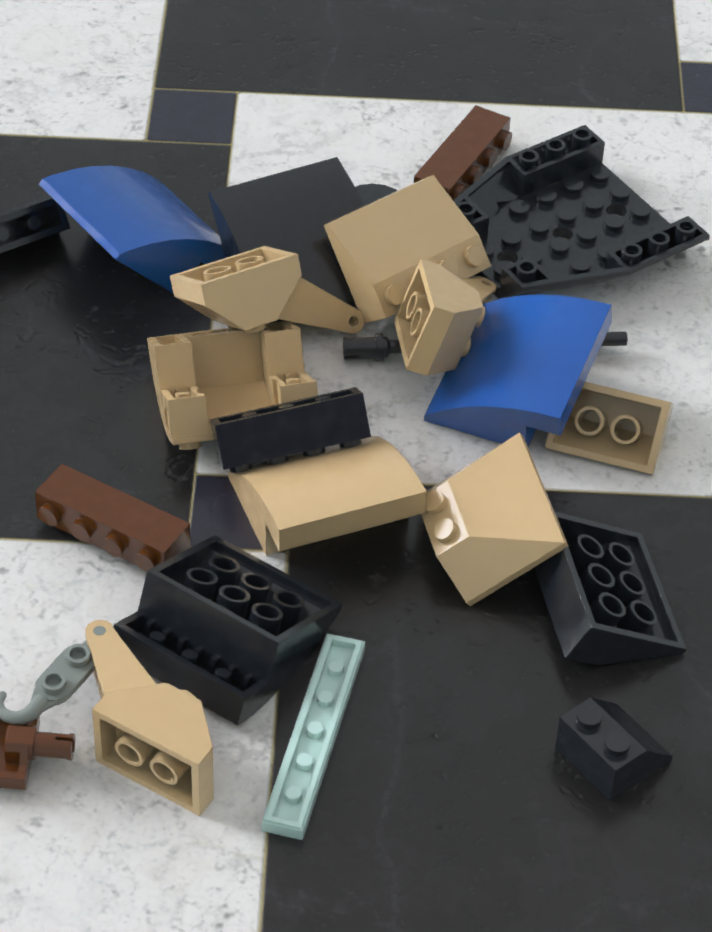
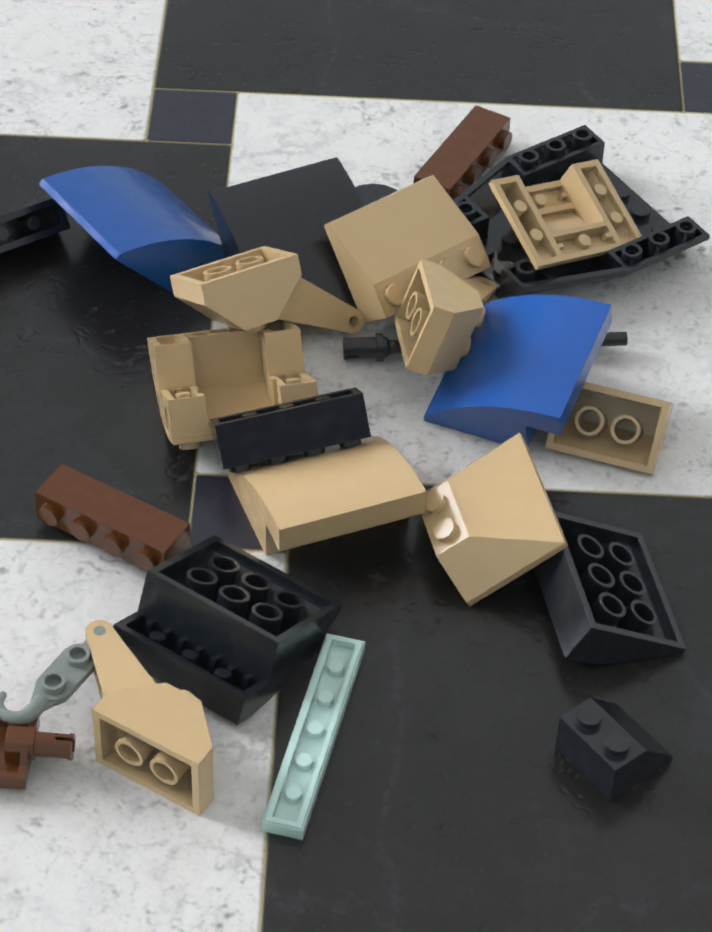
none -> tan slope [489,159,642,270]

